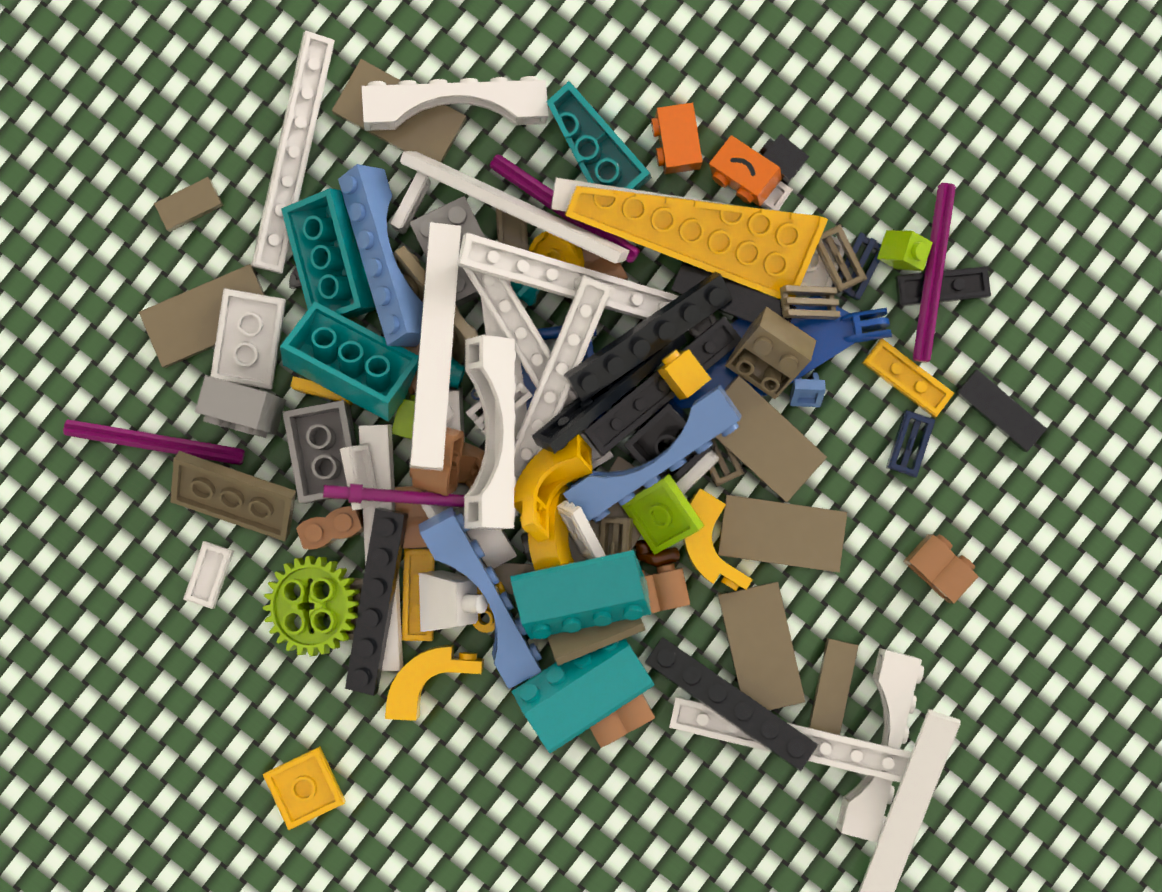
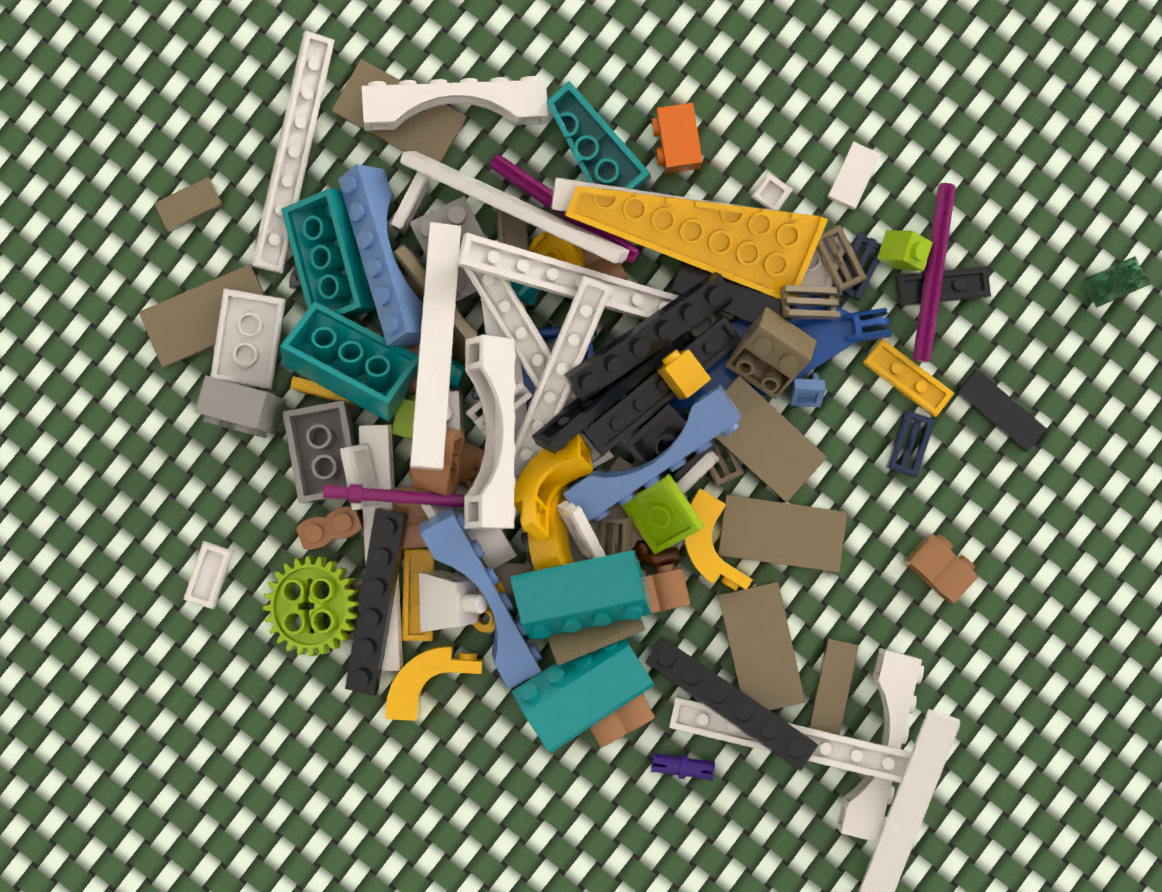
magenta axle [63,419,245,465] -> none
dark tan plate [170,451,296,541] -> none
yellow tile [262,746,346,831] -> none
orange brick [709,135,782,207] -> none
black brick [759,134,809,185] -> none
none -> dark purple pin [651,753,715,781]
none -> white tile [827,142,881,210]
none -> clear green hips [1082,256,1149,308]

